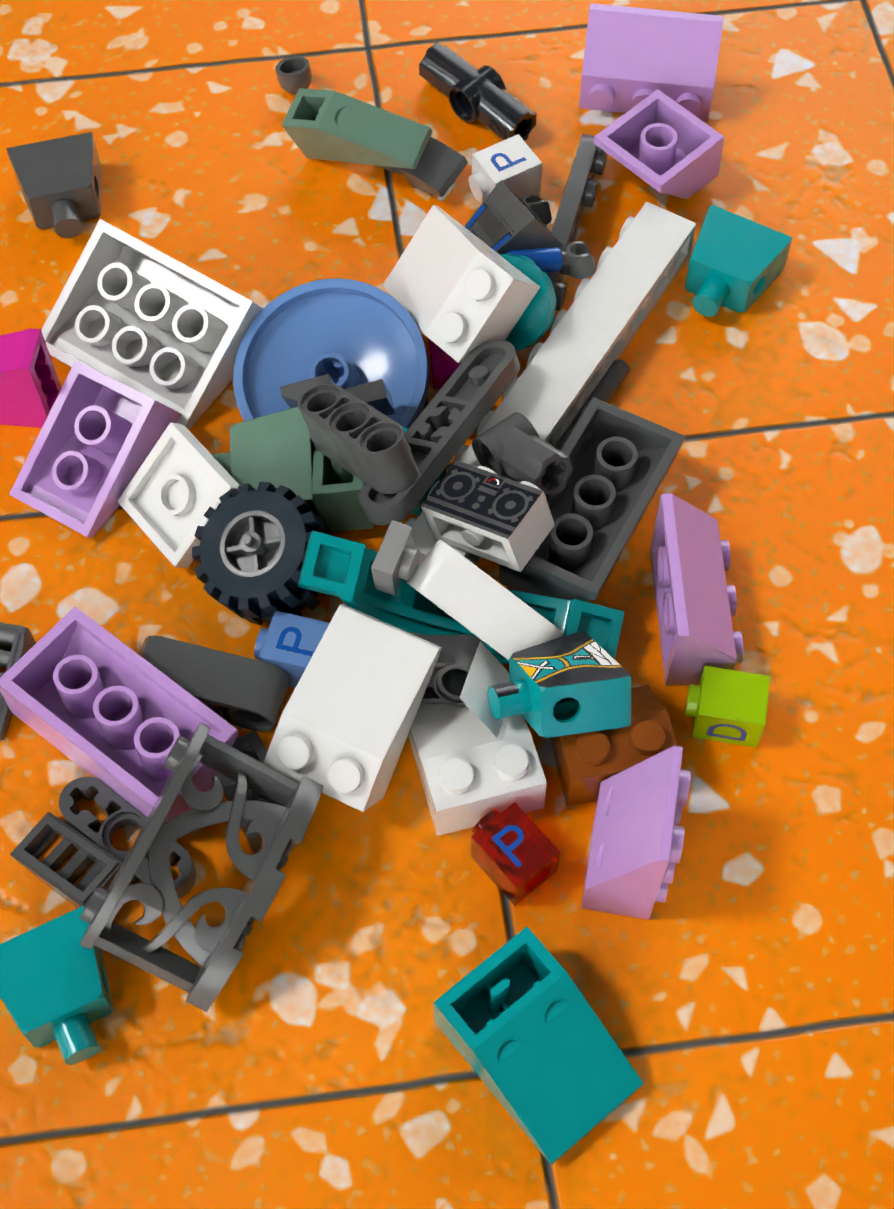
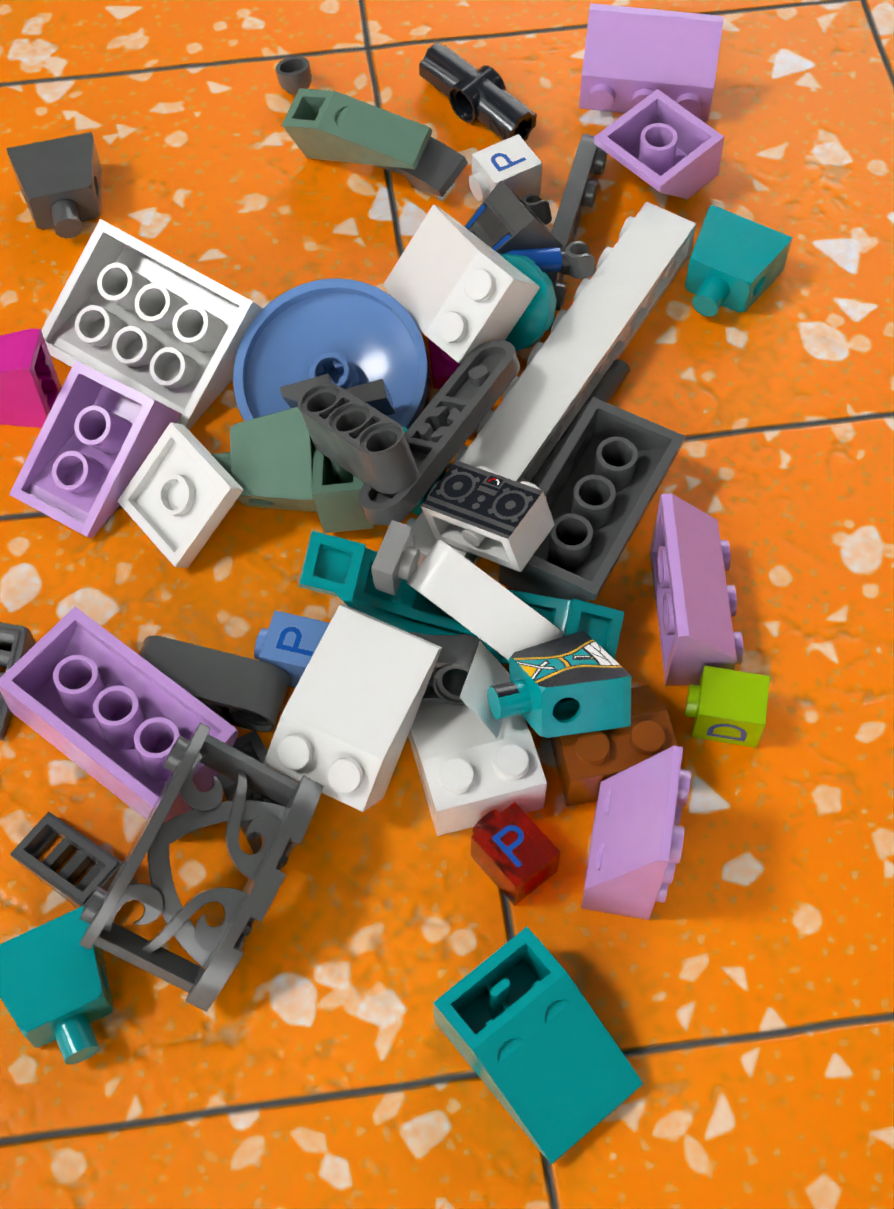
dark grey beam [59,777,196,898] -> none
black wheel [192,482,332,625] -> none
dark grey piece [472,412,573,497] -> none

